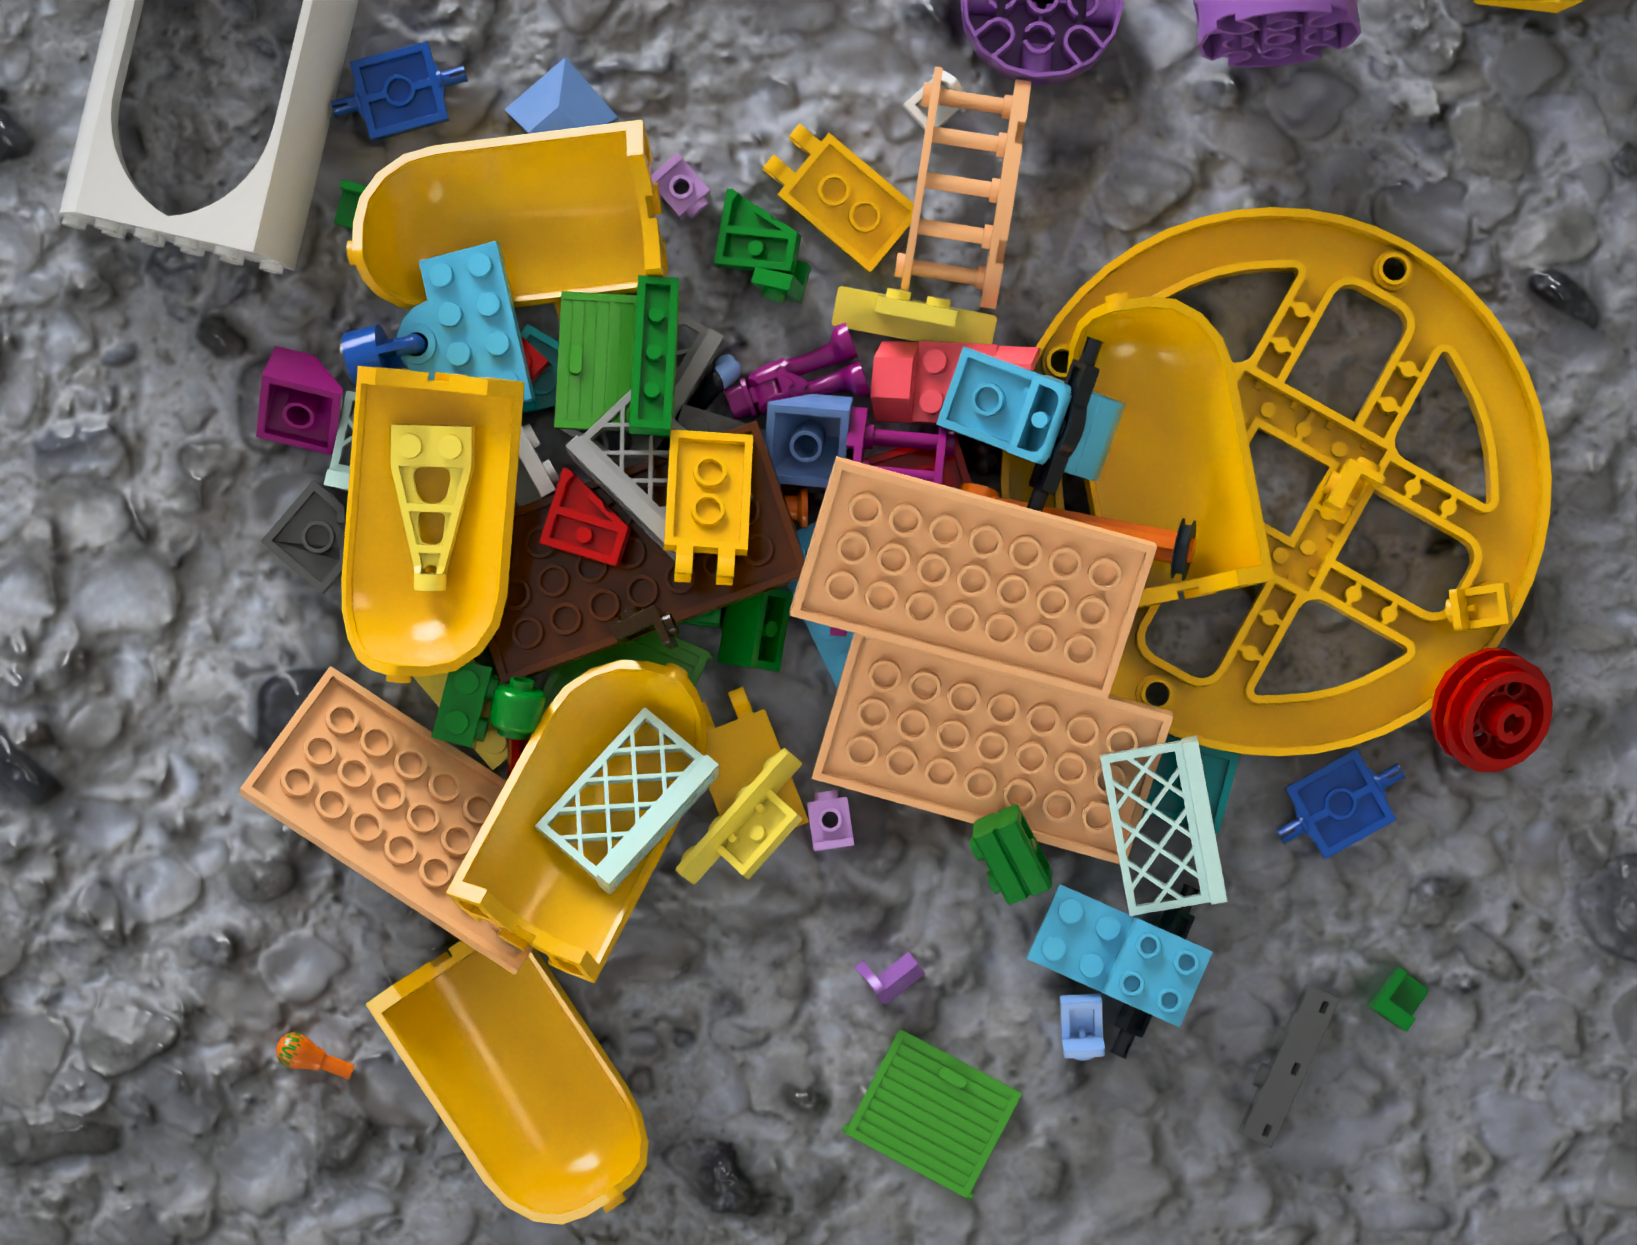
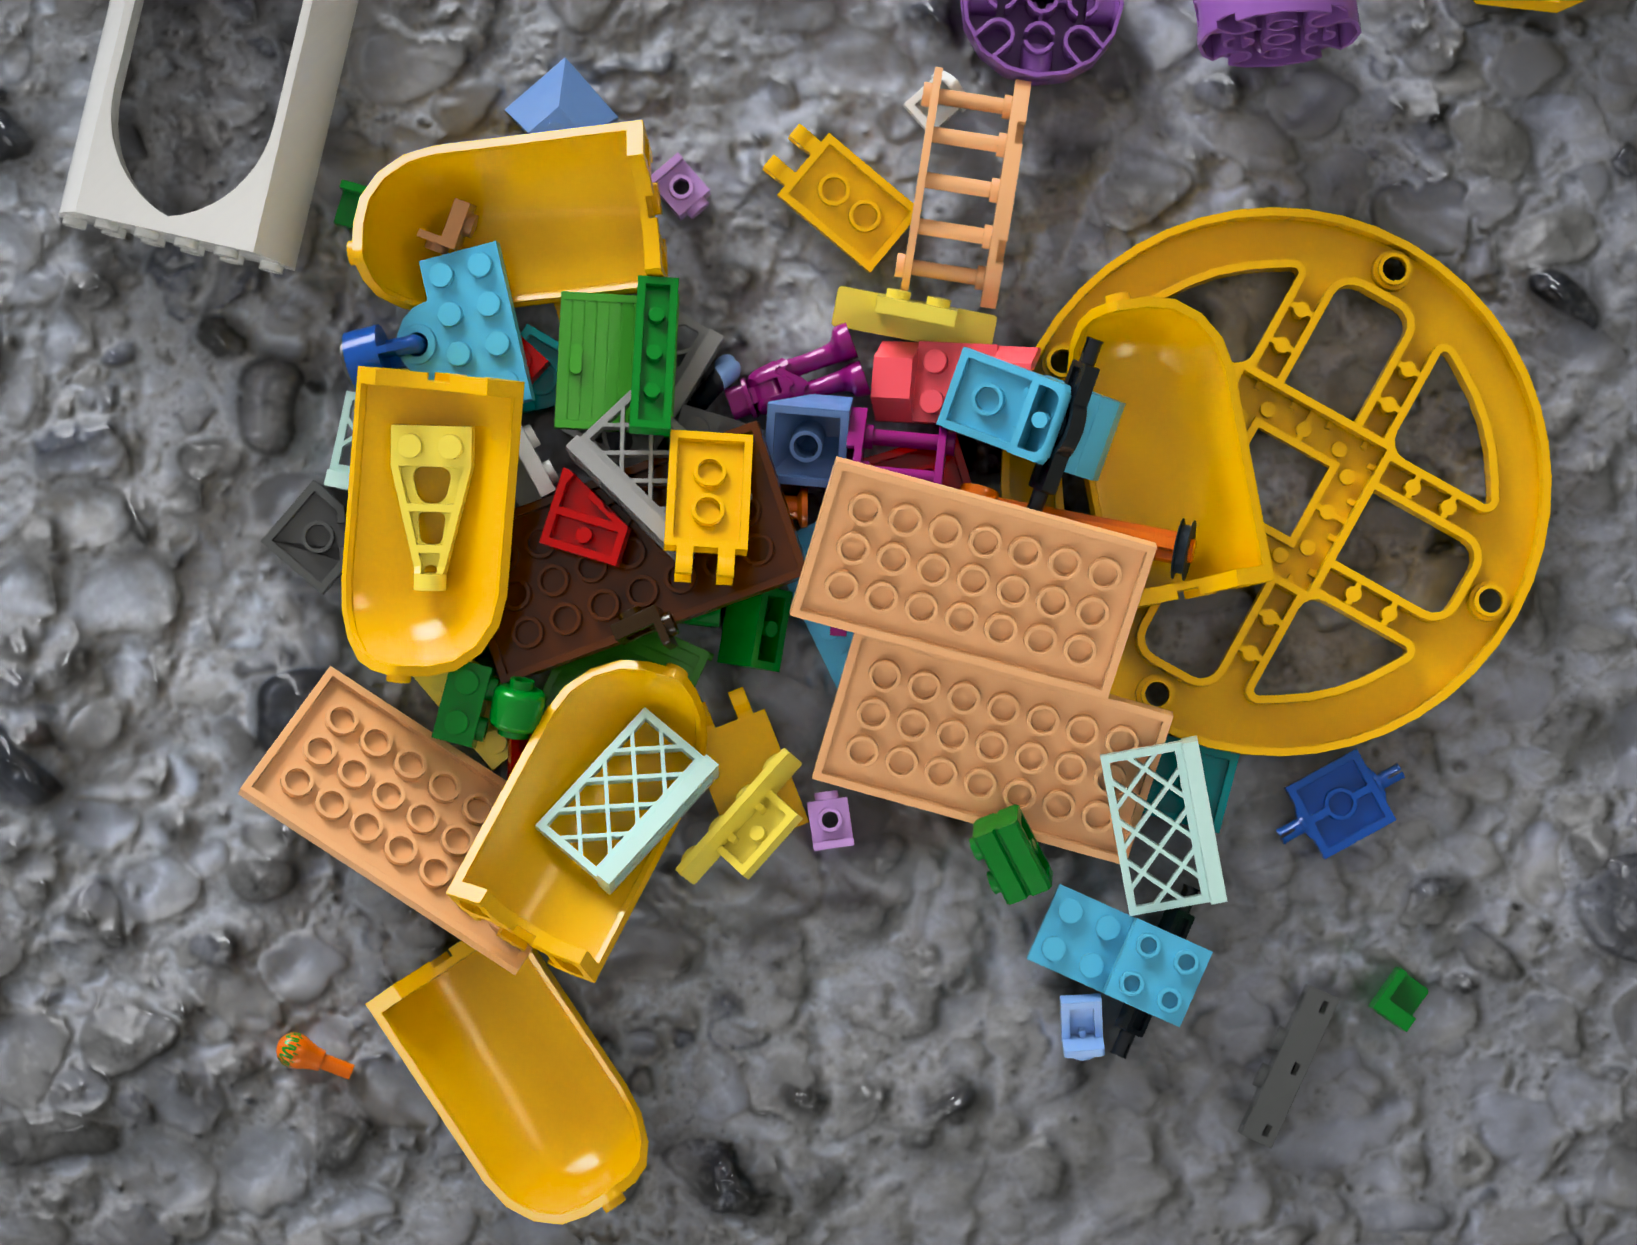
magenta slope [256,346,344,455] -> none
blue plate [331,41,468,142] -> none
green wing [714,188,802,275] -> none
green bracket [751,261,811,304] -> none
bright green piece [841,1028,1022,1200] -> none
medium lavender tile [854,952,925,1005] -> none
yellow bracket [1321,457,1386,512] -> none
red wheel [1431,648,1553,772] -> none
yellow bracket [1446,583,1514,631] -> none
none -> medium nougat bracket [416,198,479,254]

